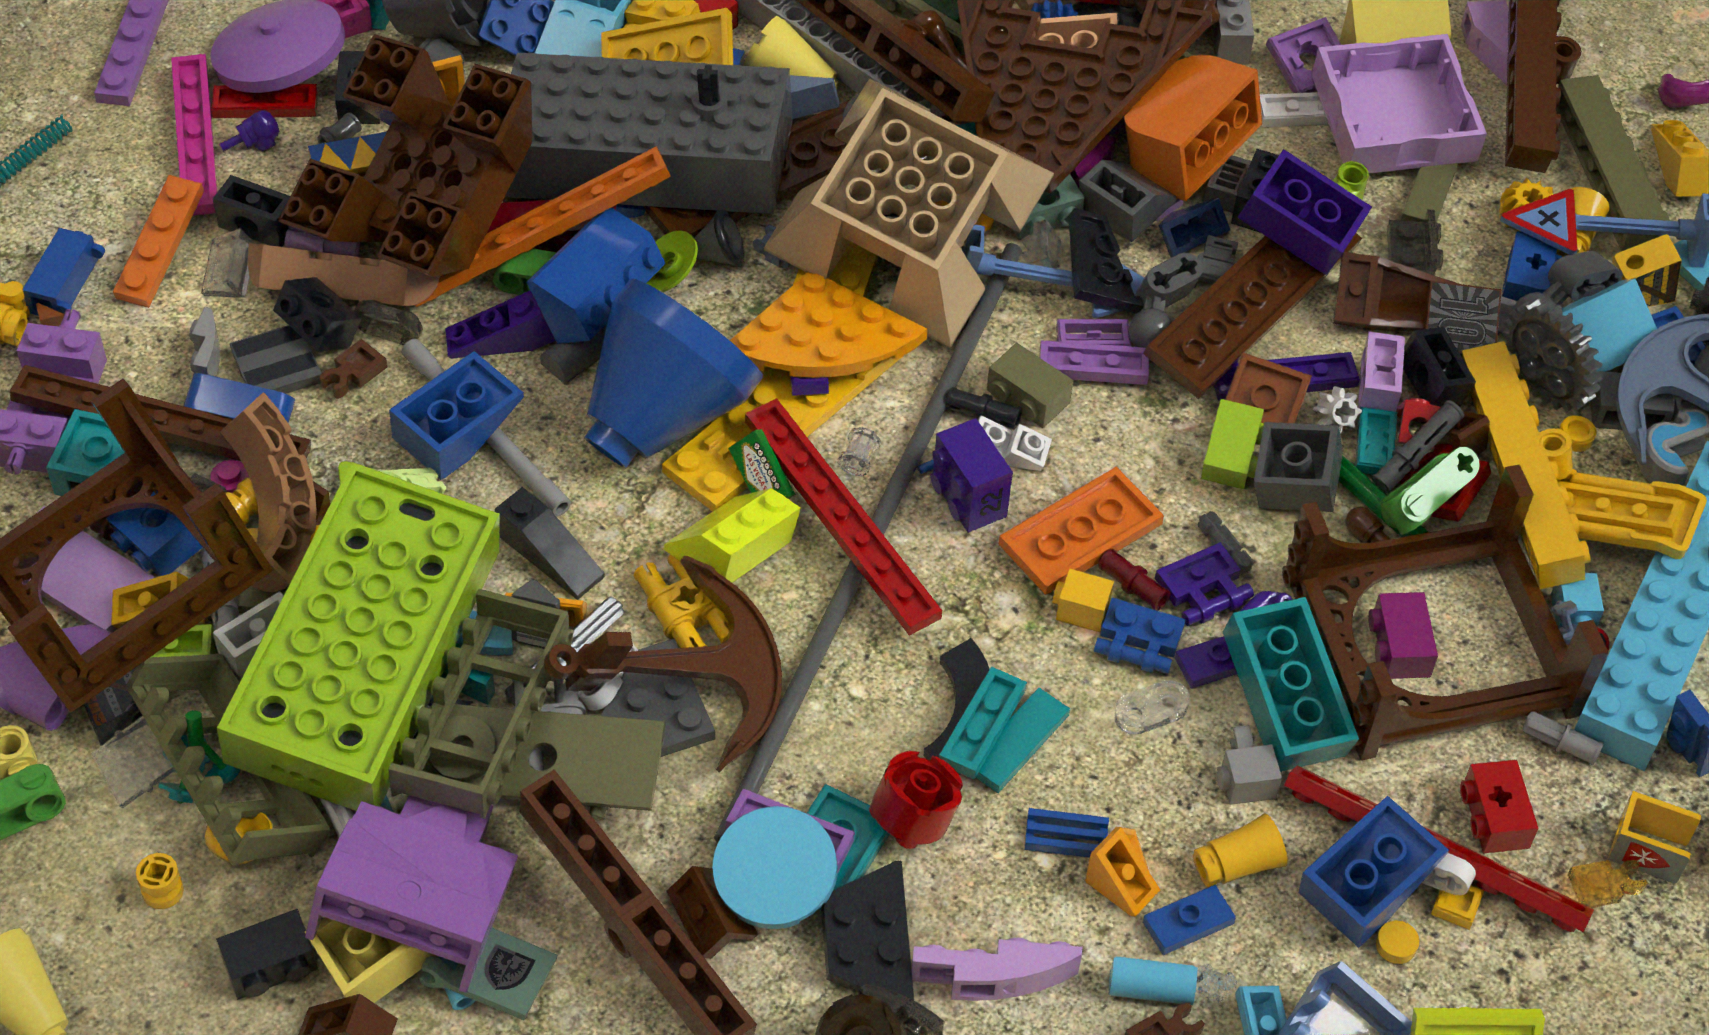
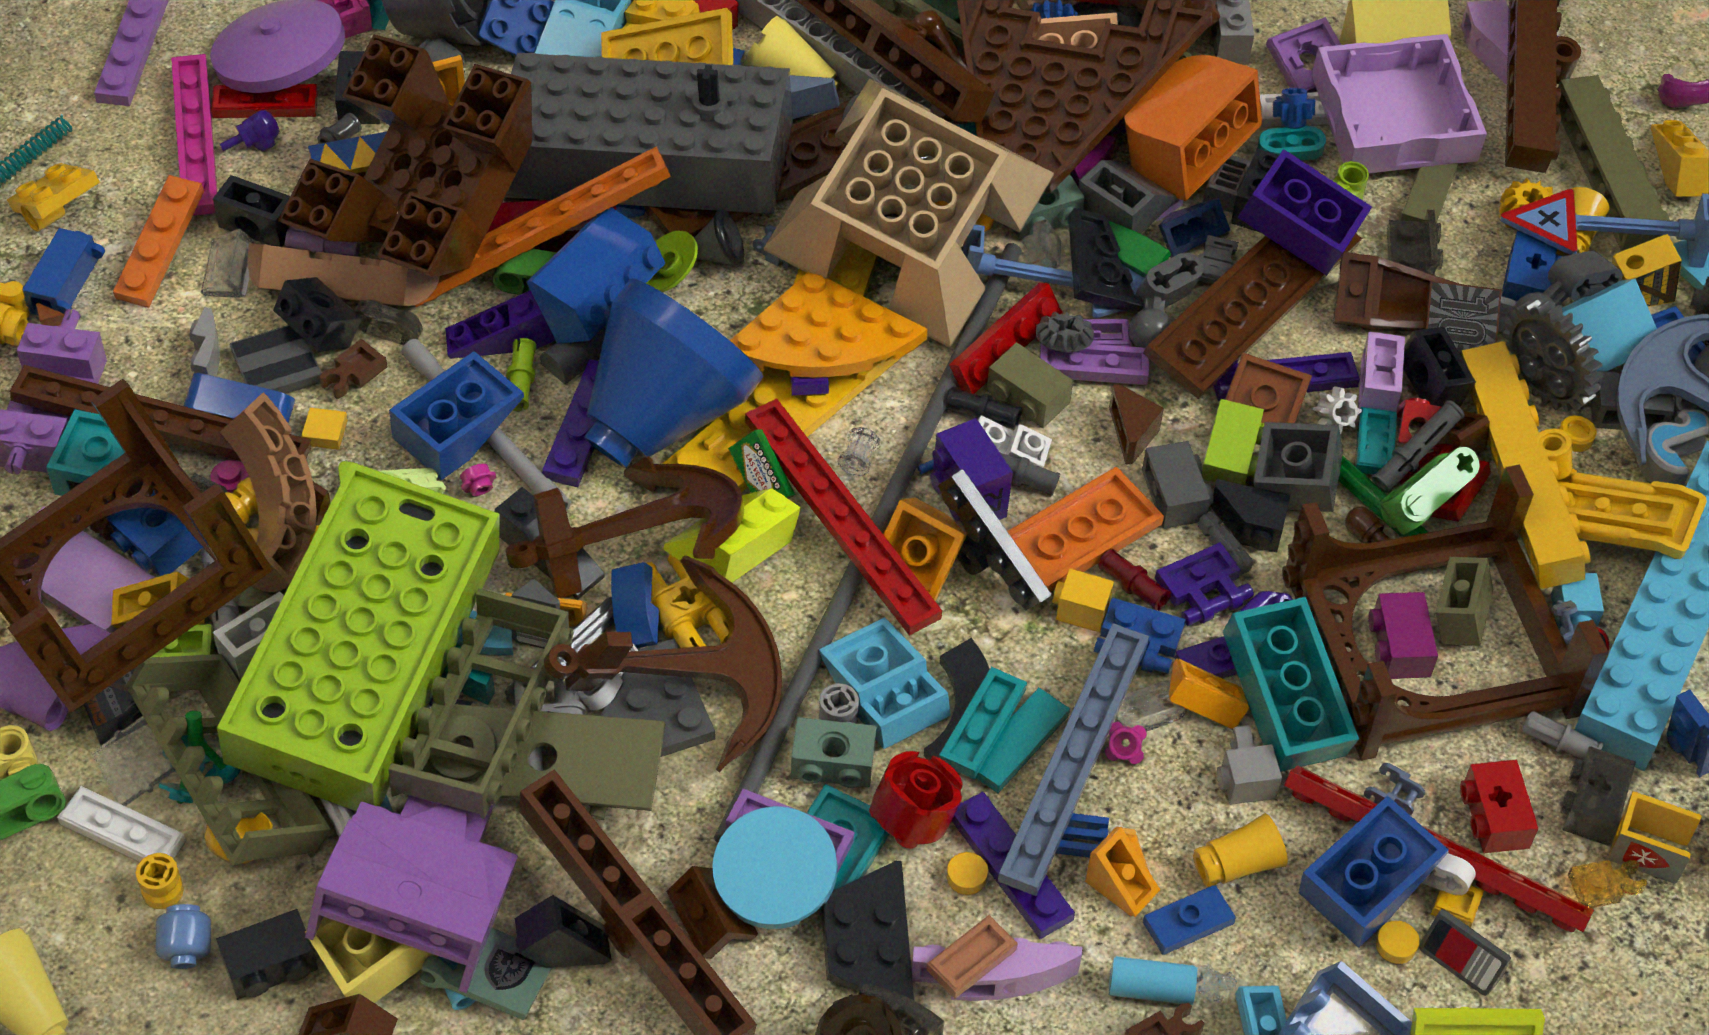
none -> yellow plate [7,163,100,232]
none -> white tile [57,786,186,862]
none -> medium blue head [156,904,211,969]
none -> yellow tile [301,407,348,450]
none -> dark pink plate [460,463,496,496]
none -> reddish brown piece [505,456,744,598]
none -> lime pin [506,338,536,411]
none -> black slope [514,895,612,968]
none -> dark purple plate [542,359,599,487]
none -> blue slope [611,562,659,649]
none -> sand green brick [791,717,877,788]
none -> medium azure slope [819,617,951,749]
none -> light grey wheel [819,683,859,724]
none -> light orange slope [884,497,967,601]
none -> nougat tile [926,915,1018,999]
none -> black plate [937,469,1052,611]
none -> yellow tile [946,852,988,895]
none -> red plate [949,282,1063,394]
none -> dark purple plate [952,791,1075,939]
none -> sand blue plate [998,623,1149,896]
none -> dark grey pin [1000,453,1061,496]
none -> dark grey gear [1036,312,1094,352]
none -> dark pink plate [1105,722,1147,764]
none -> green slope [1108,221,1171,278]
none -> reddish brown slope [1109,384,1164,465]
none -> dark grey brick [1142,441,1214,529]
none -> light orange slope [1169,659,1249,729]
none -> black slope [1210,479,1290,553]
none -> teal plate [1257,126,1326,161]
none -> blue gear [1273,88,1315,128]
none -> sand blue piece [1364,763,1425,816]
none -> slope [1419,909,1511,996]
none -> olive brick [1436,557,1494,646]
none -> clear smoke brick [1559,746,1636,846]

